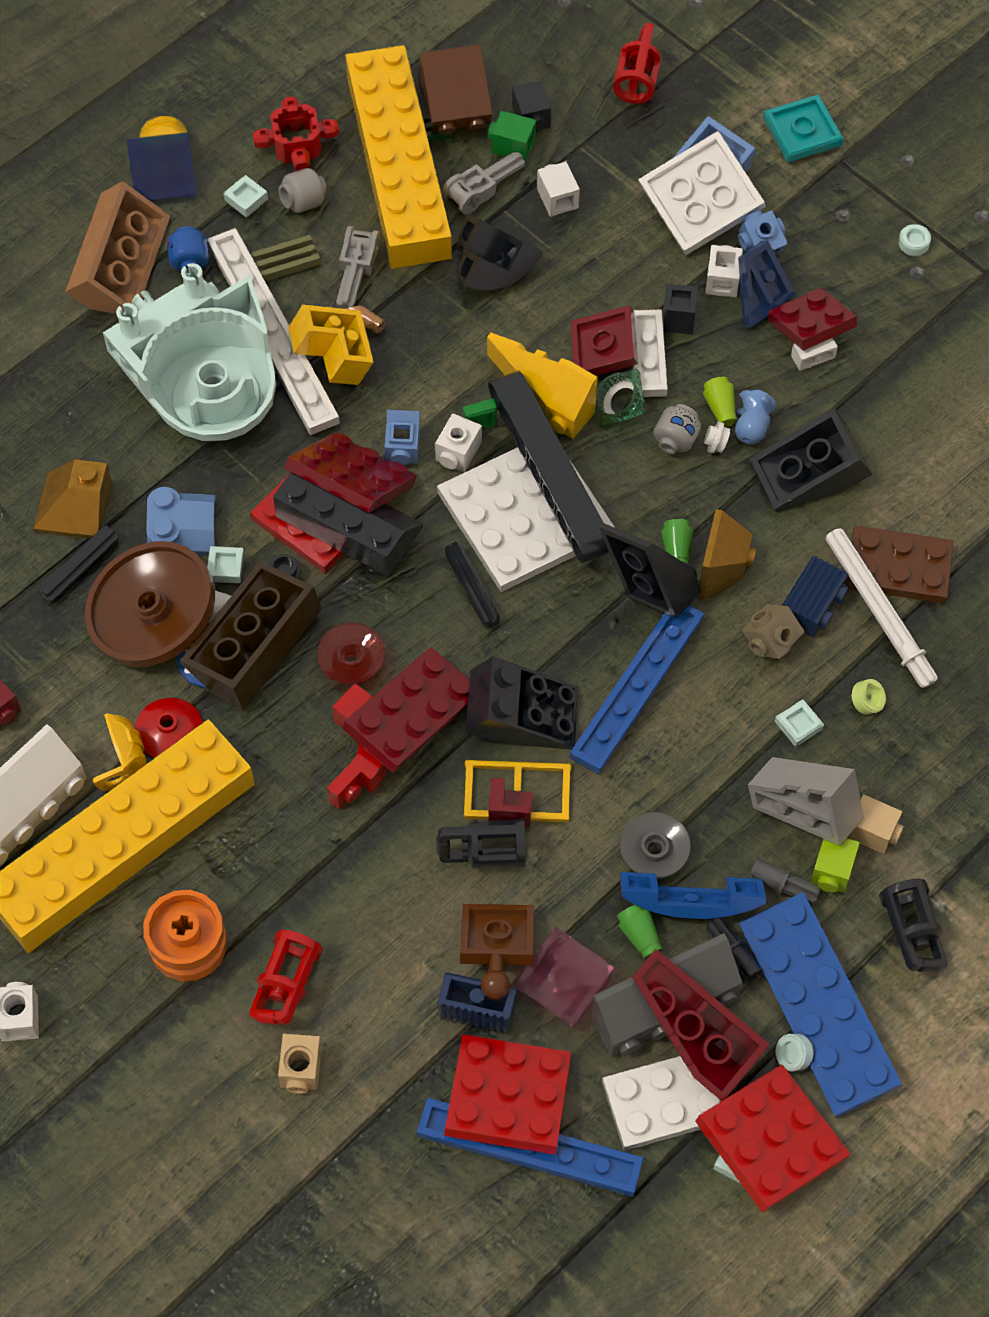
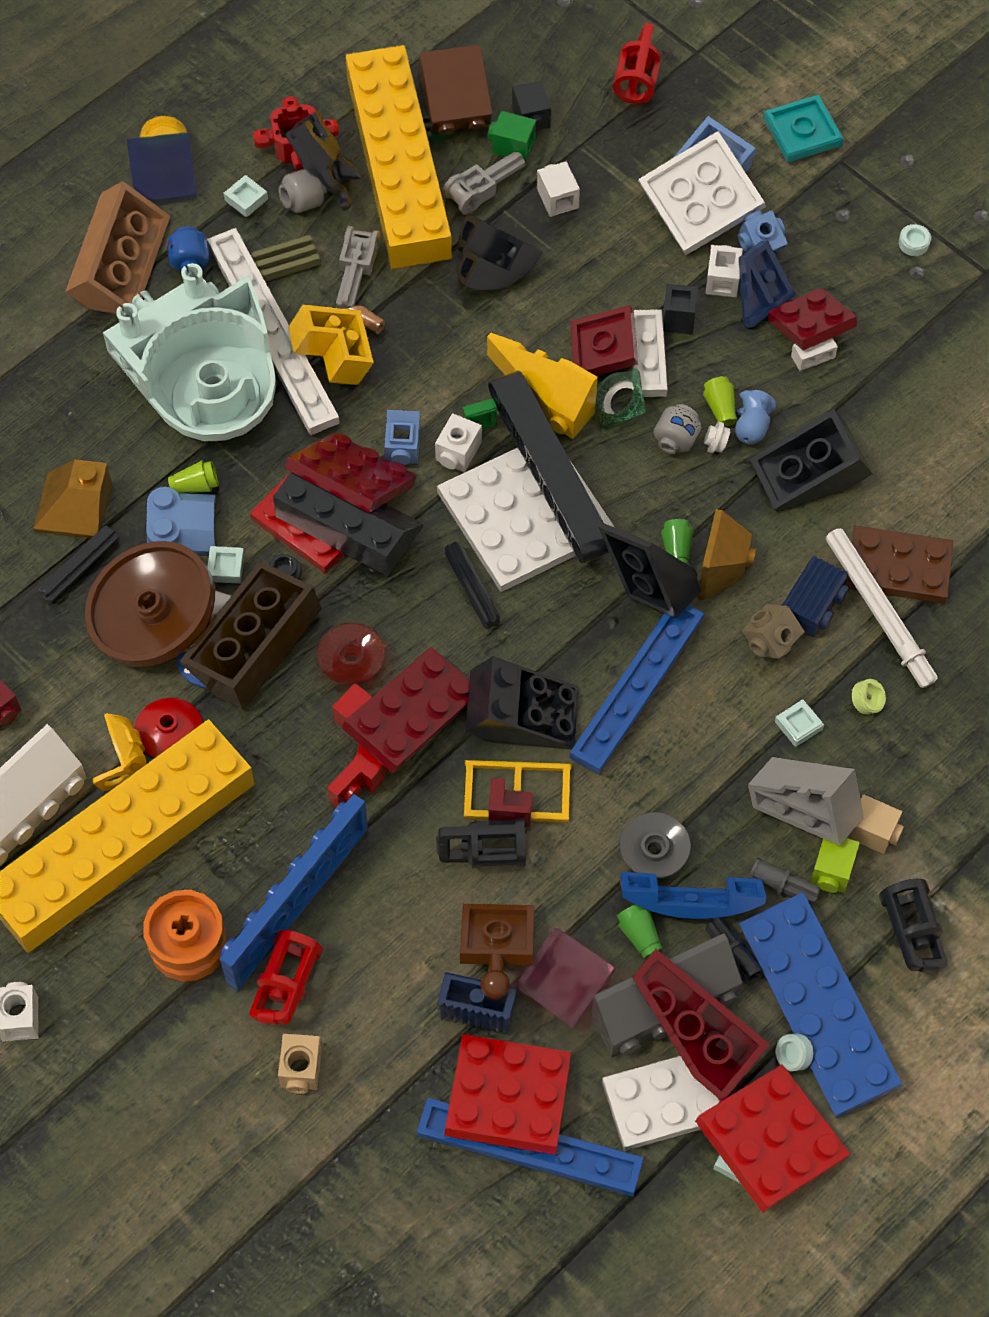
none -> lime cone [168,460,219,494]
none -> blue plate [220,794,368,992]
none -> black animal [286,109,362,211]

